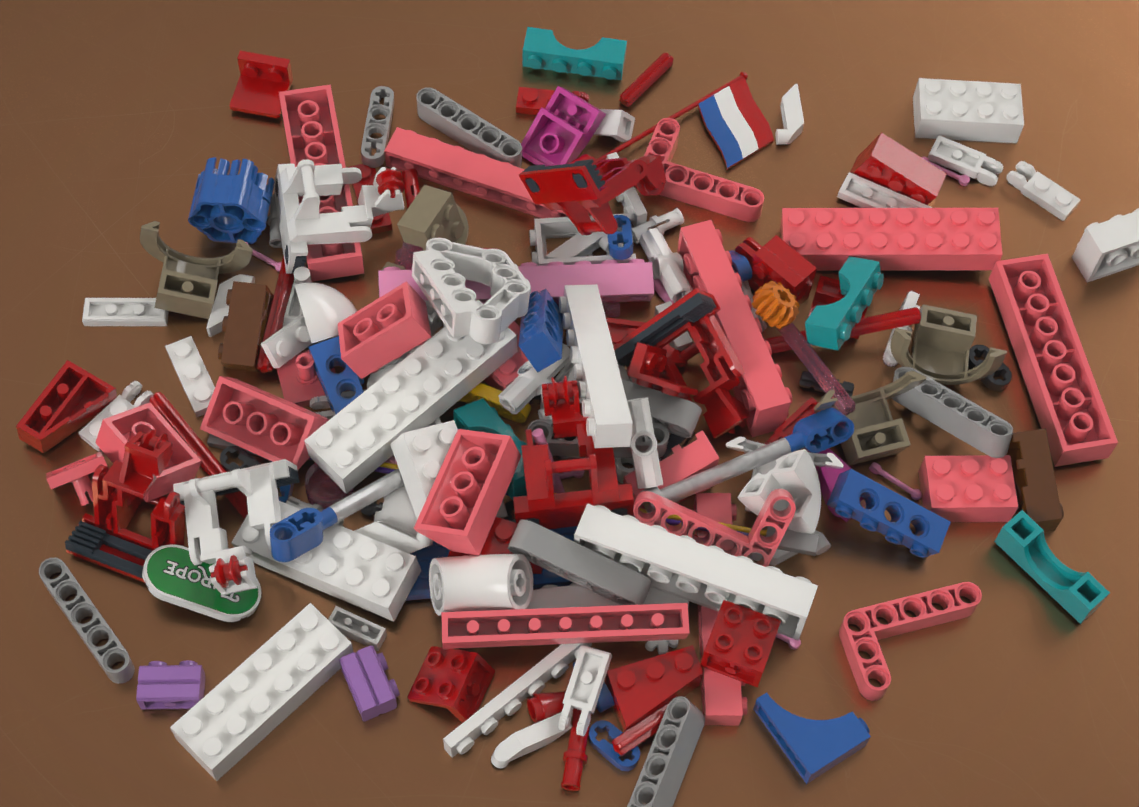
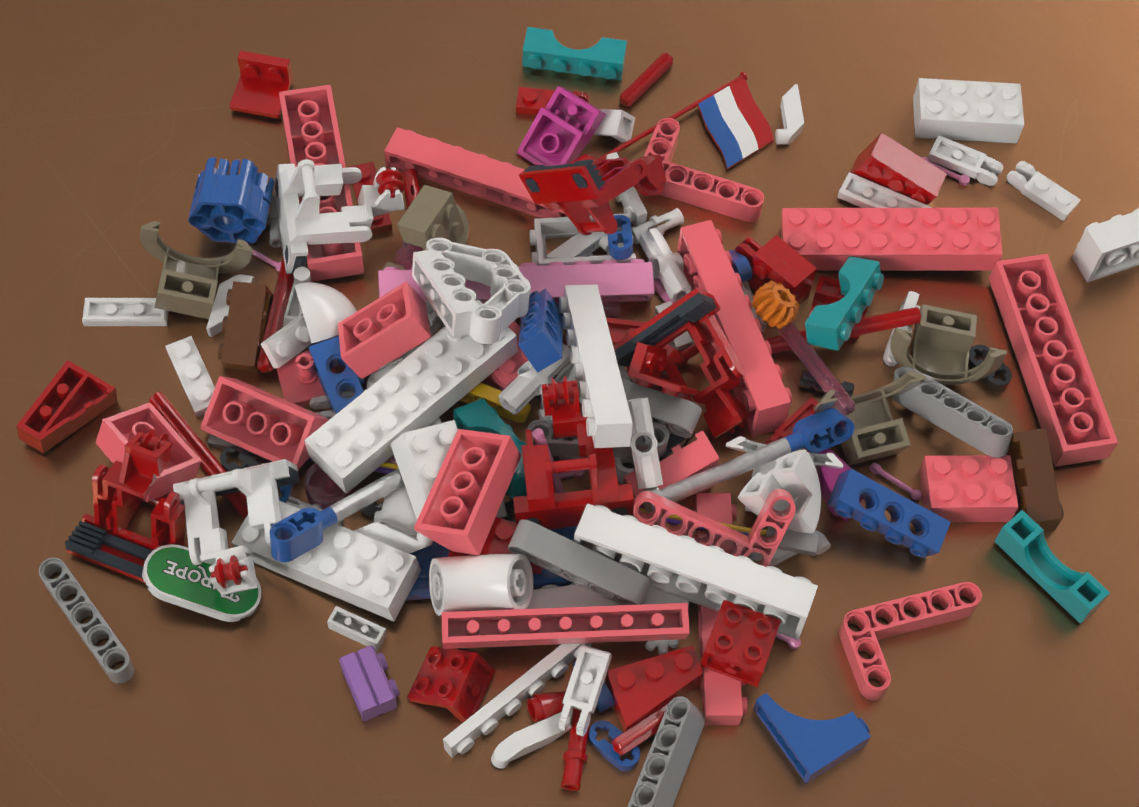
coral tile [46,451,107,506] -> none
white hinge [78,381,154,452] -> none
medium lavender brick [136,661,205,709] -> none
white brick [170,603,353,781] -> none
light grey beam [361,86,394,168] -> none
light grey beam [416,87,522,168] -> none

